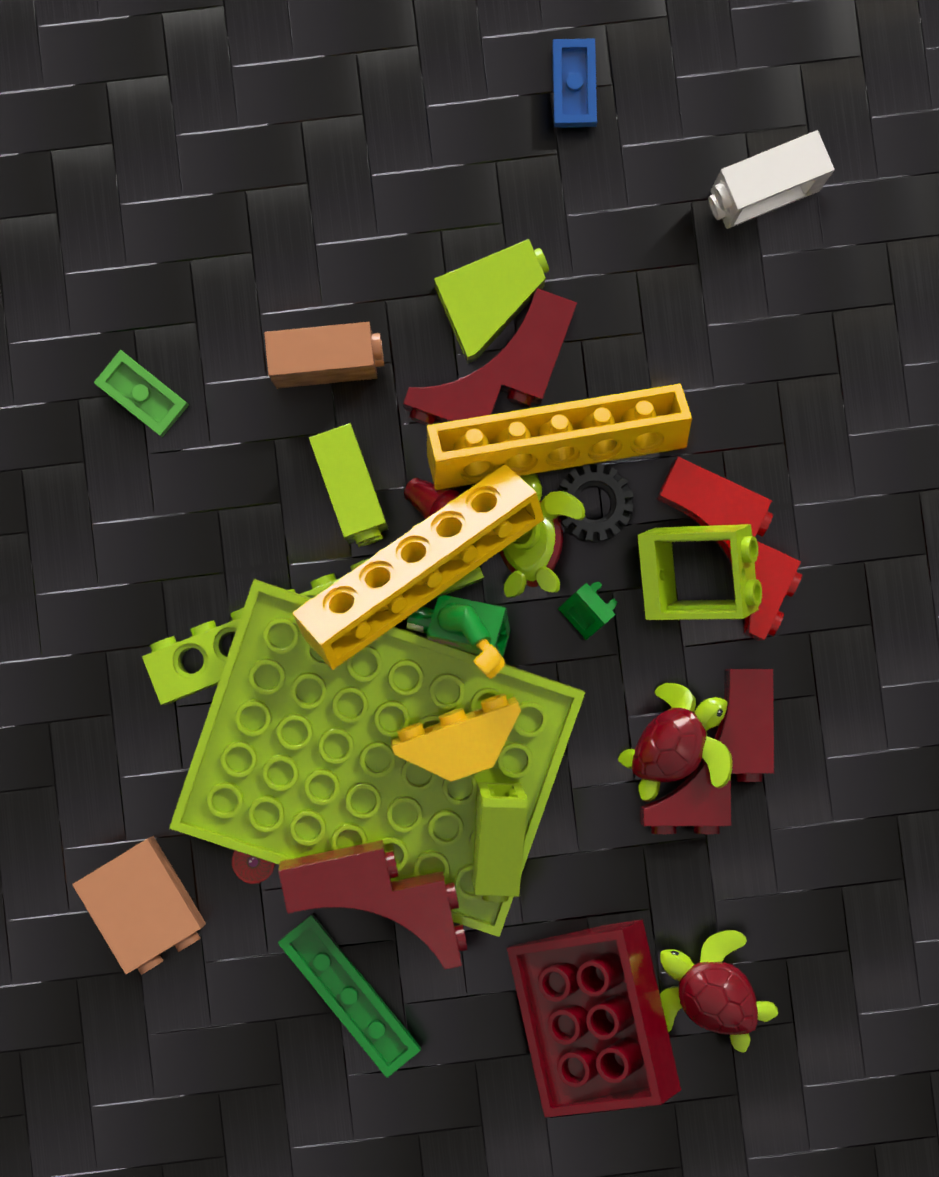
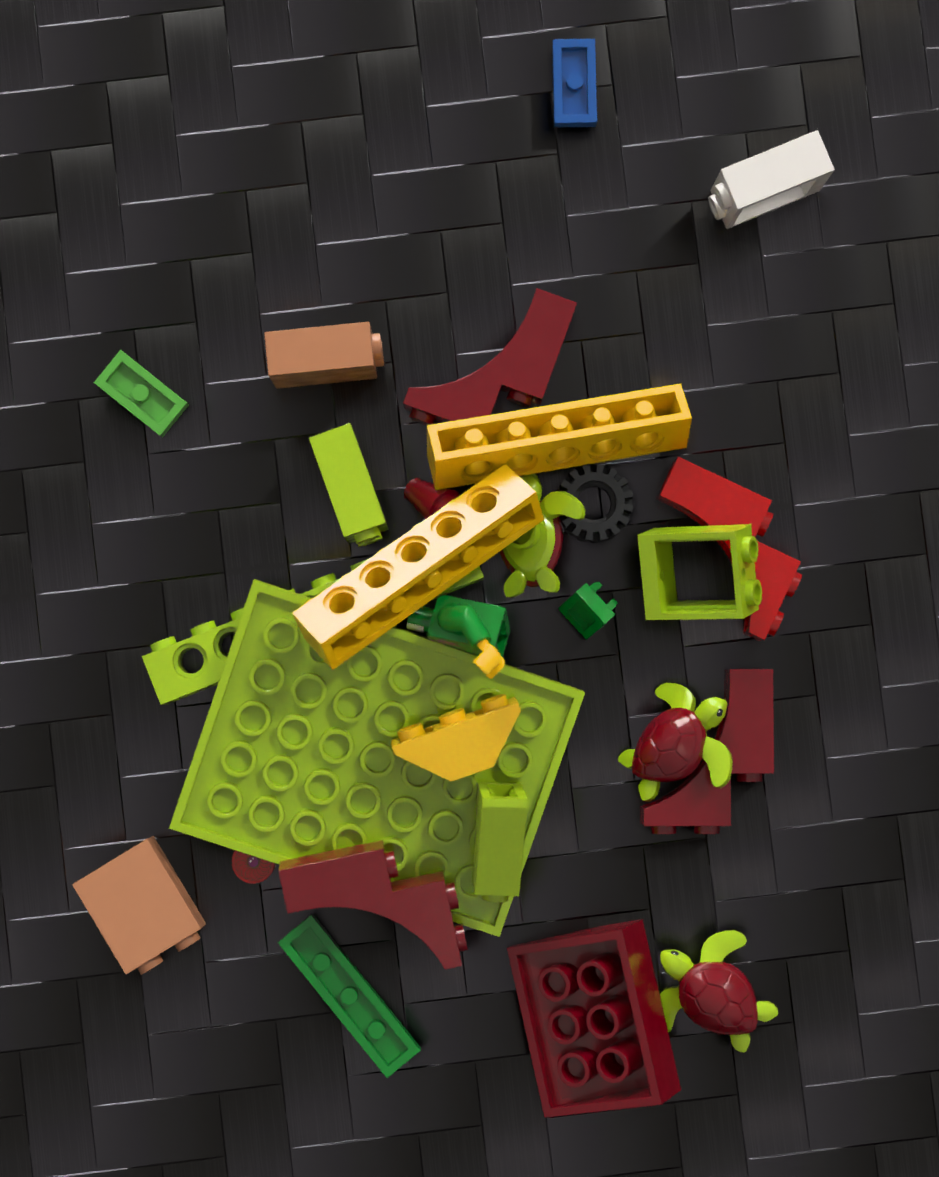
lime slope [434,239,549,364] -> none

